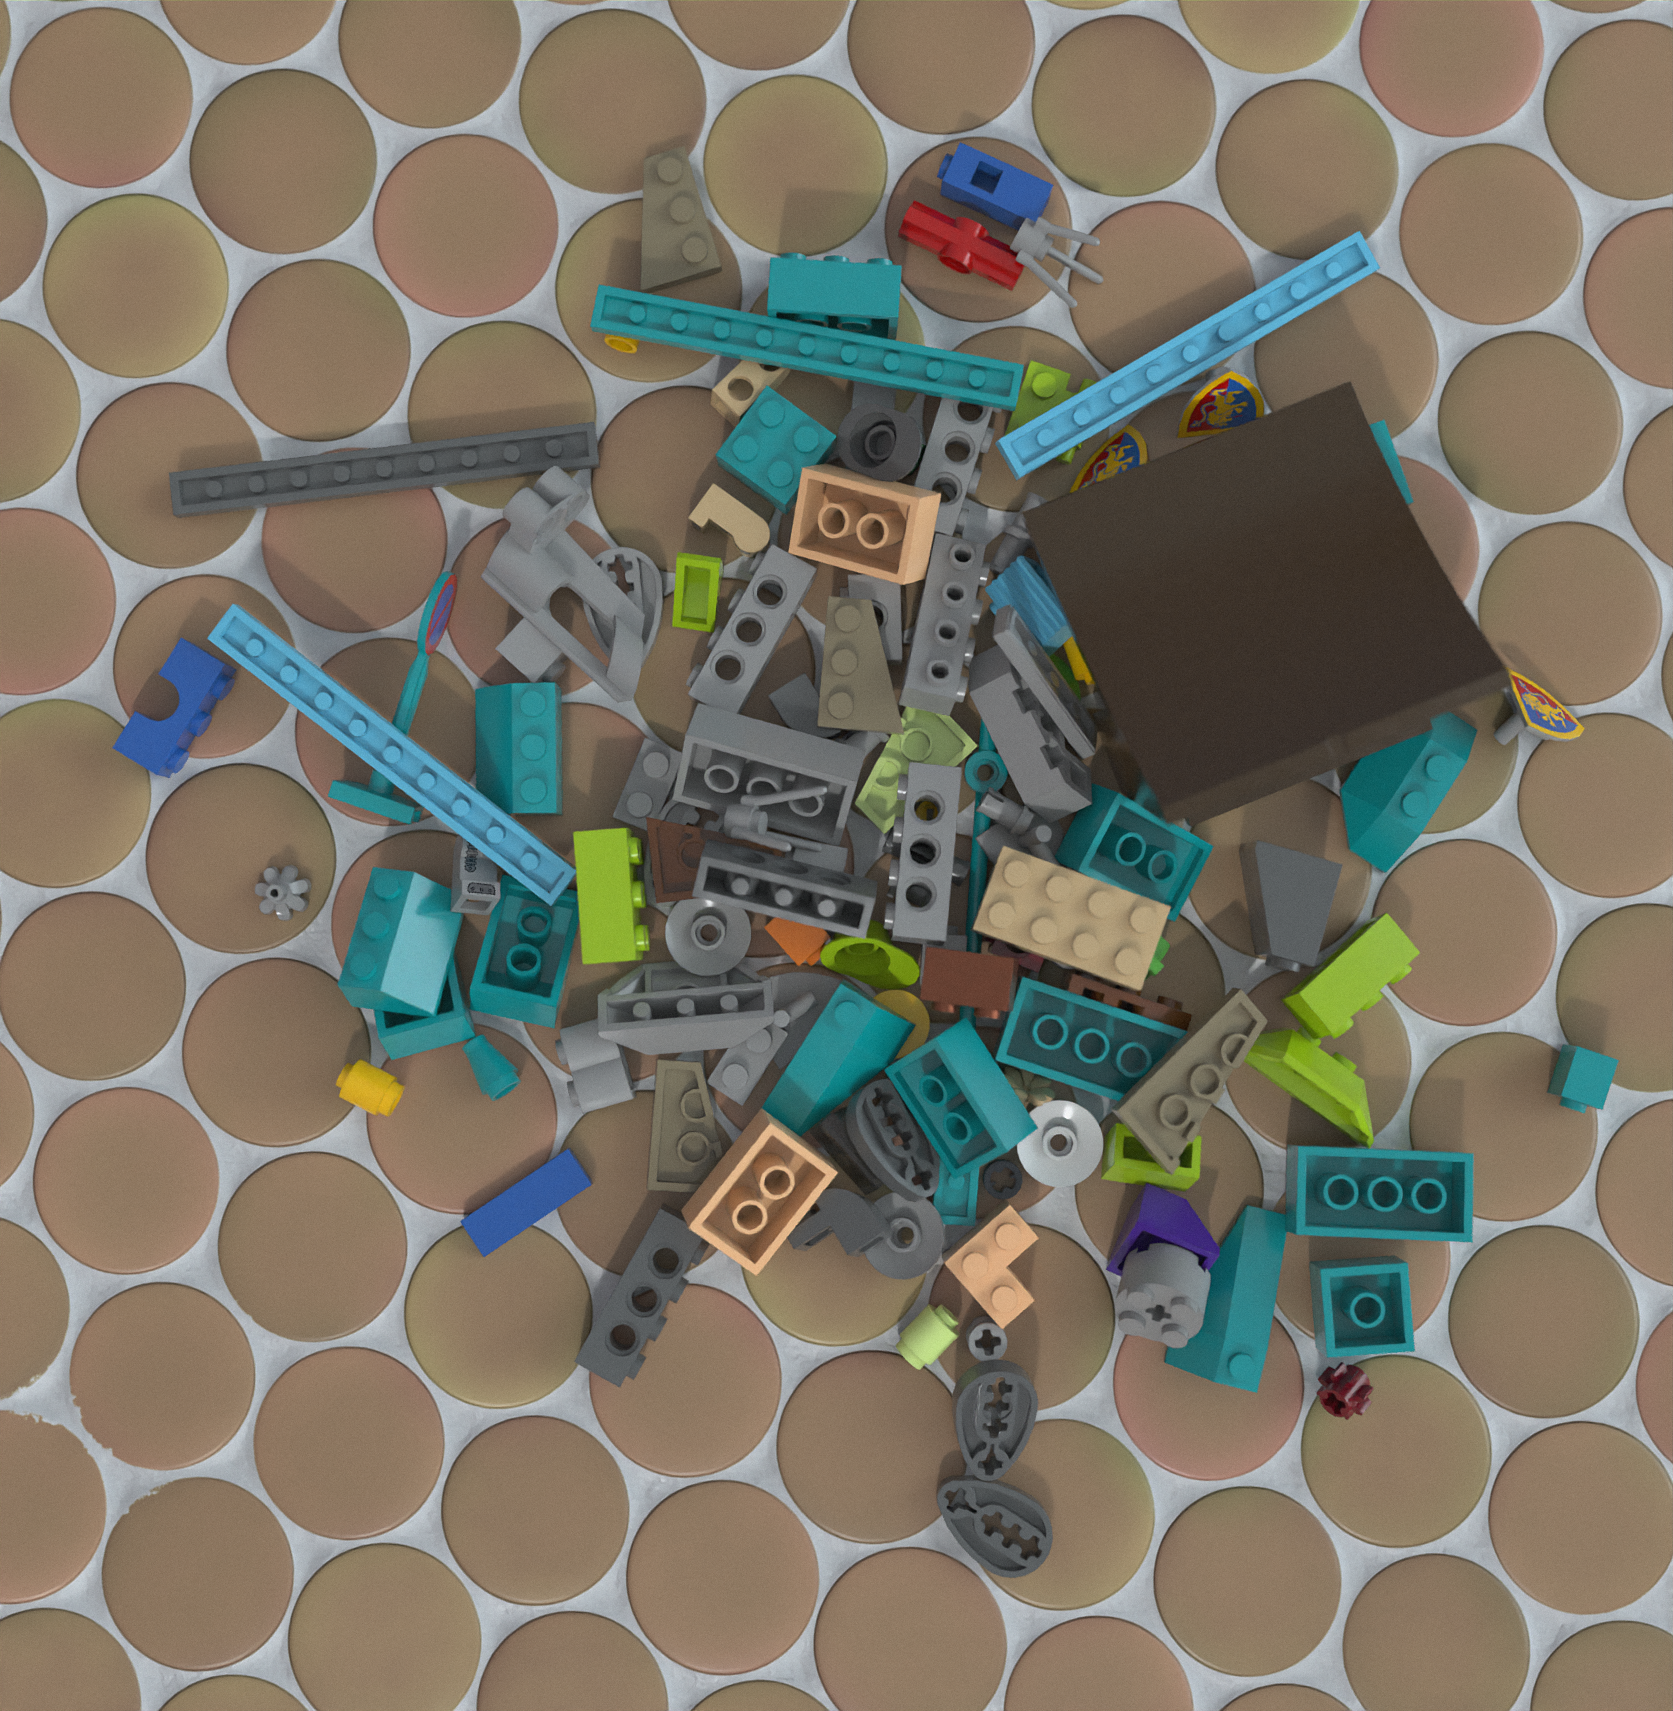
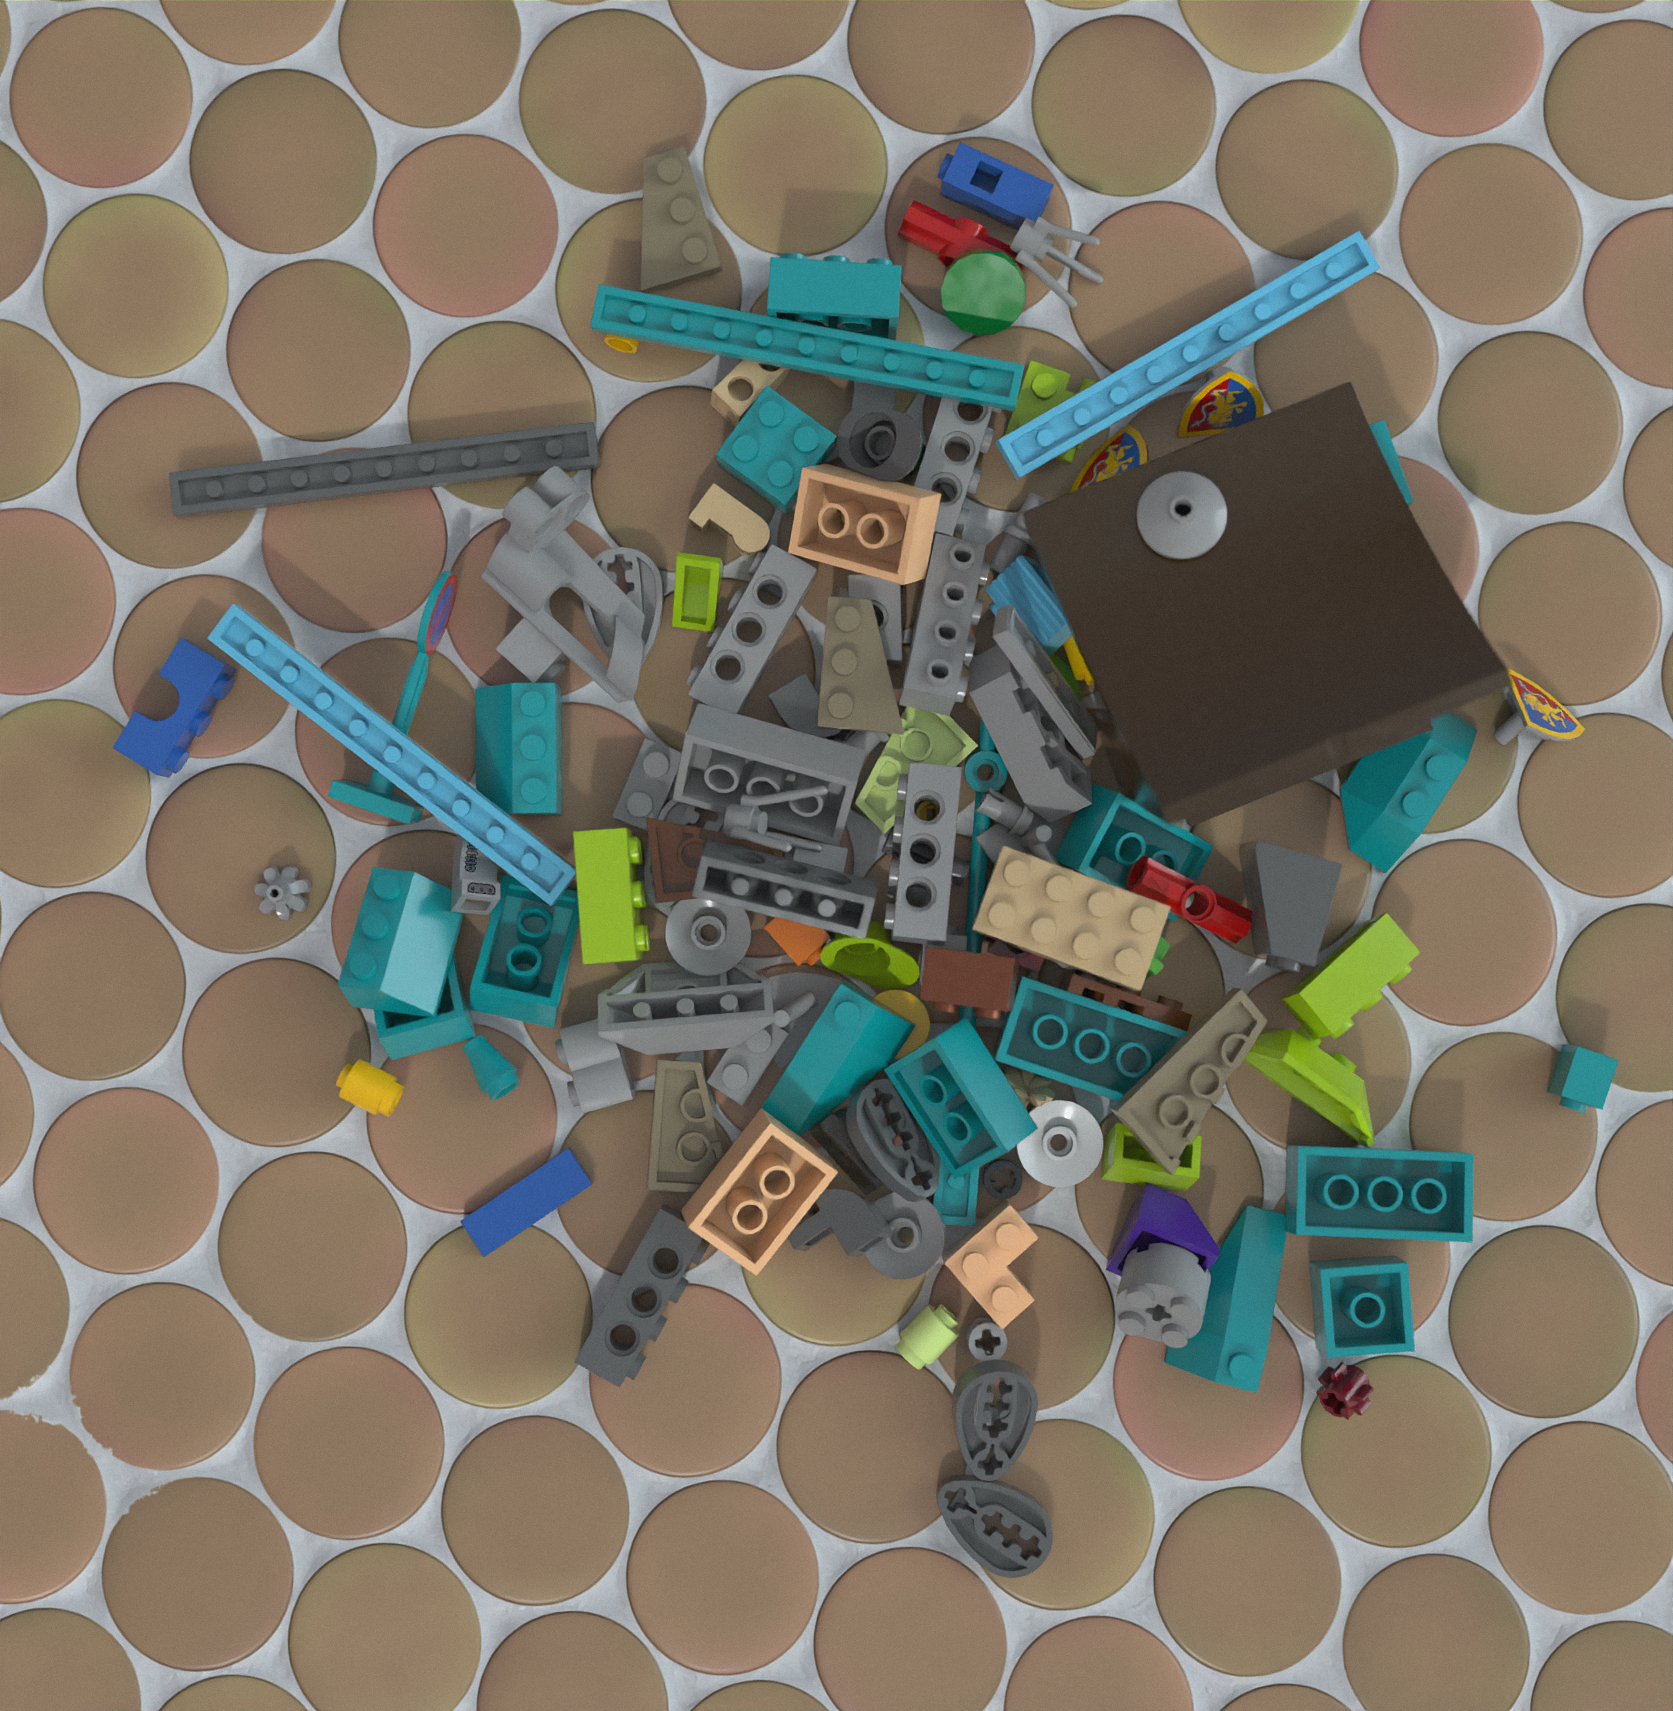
none -> green tile [941,248,1026,335]
none -> red piece [1126,855,1253,944]
none -> light grey dish [1137,472,1227,559]

